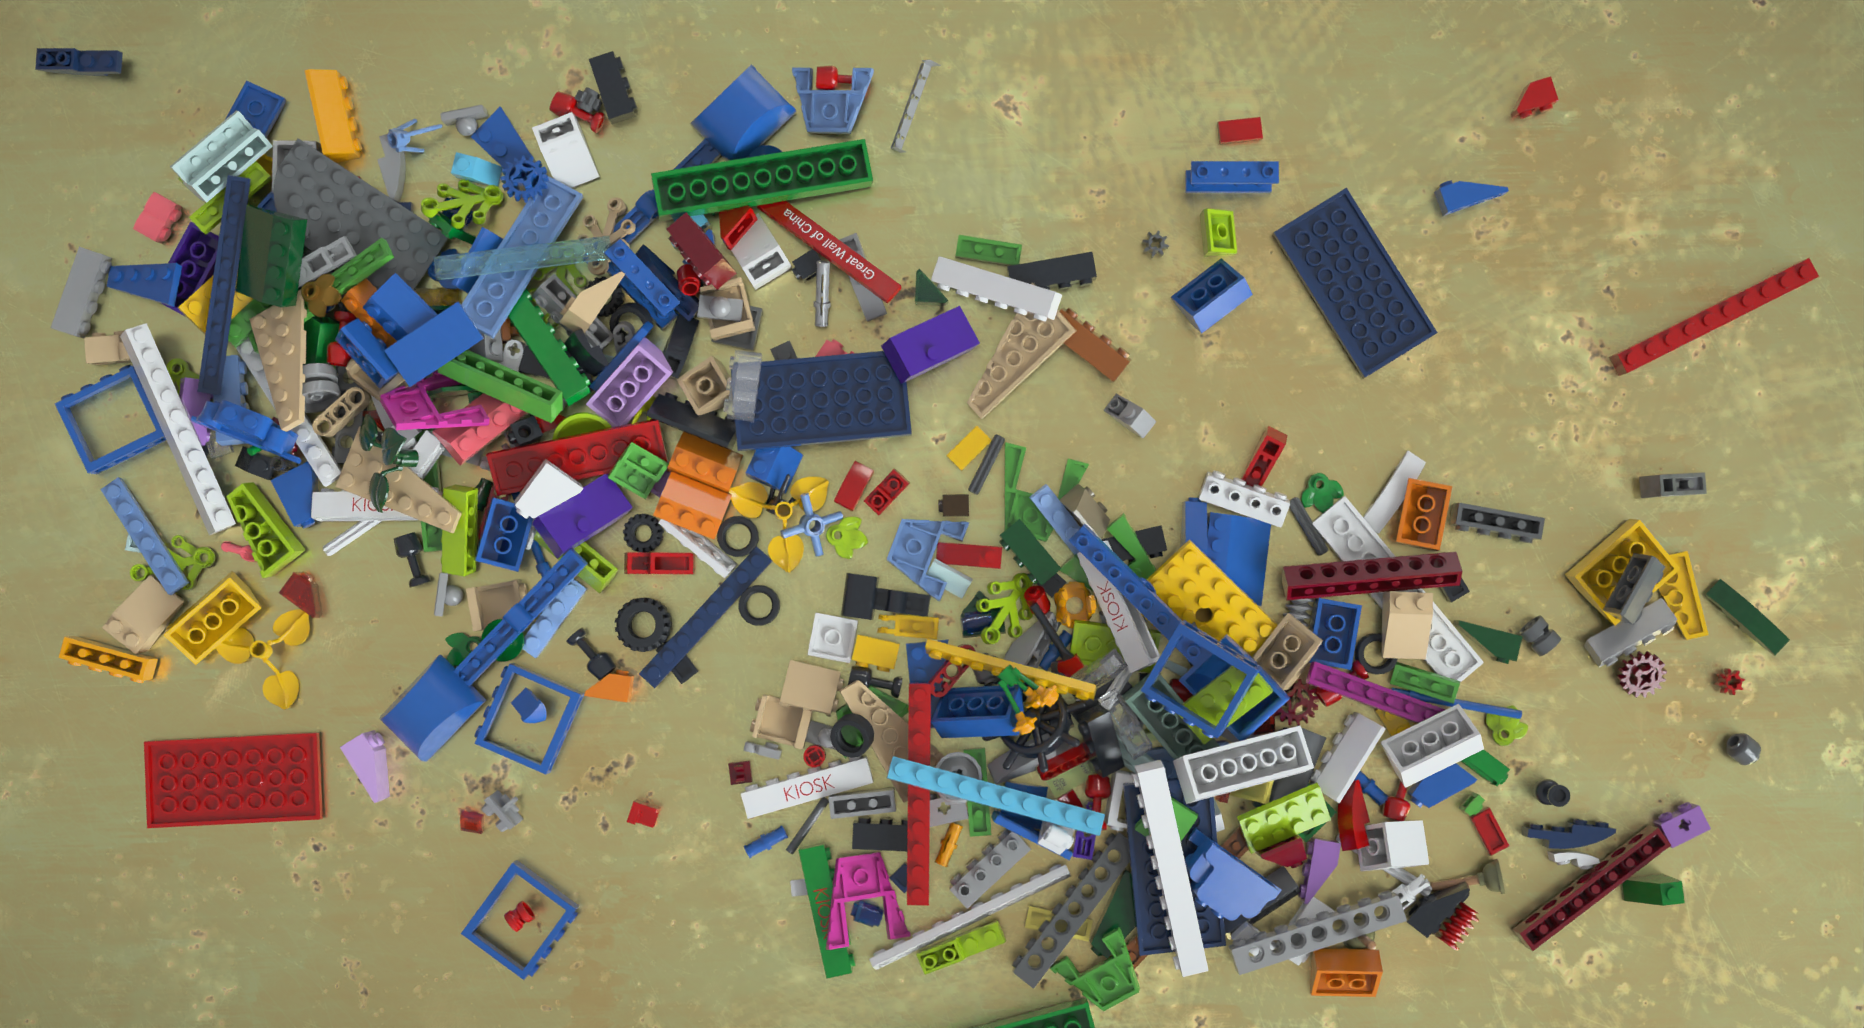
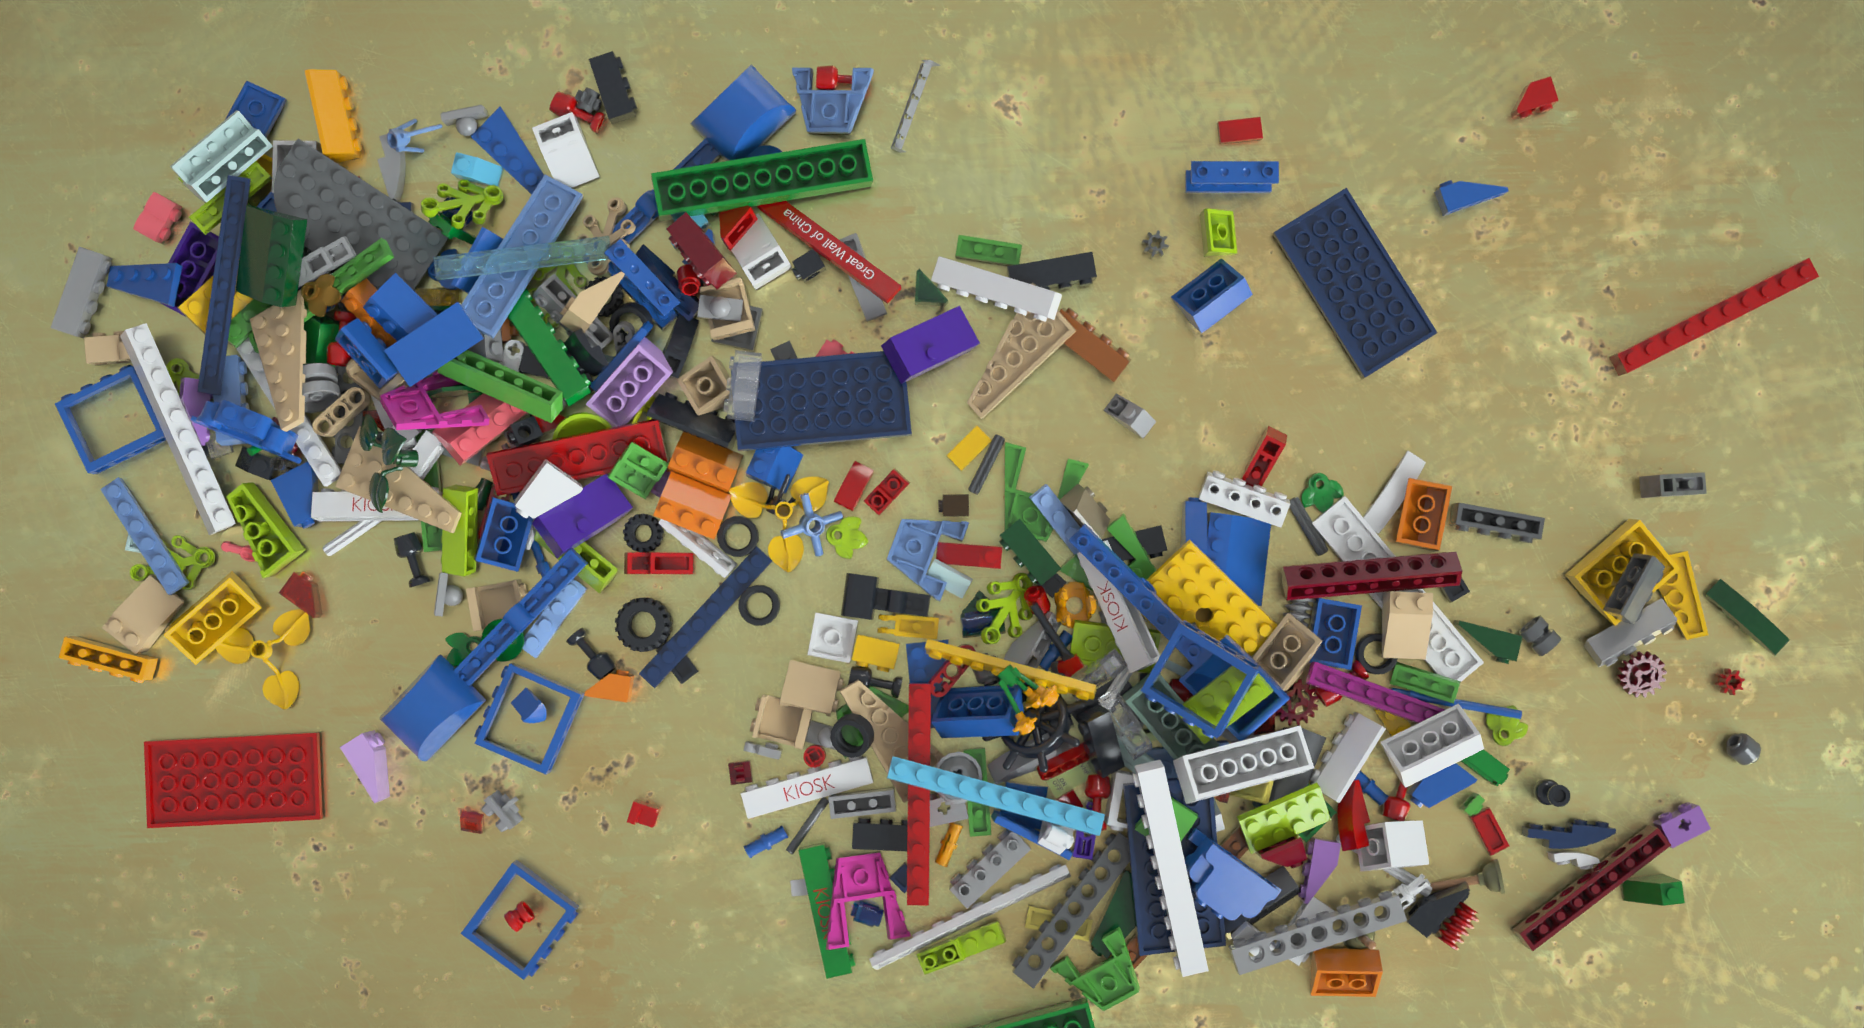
dark blue slope [35,48,123,76] -> none
blue gear [500,155,549,203] -> none
light grey pin [813,260,831,327] -> none

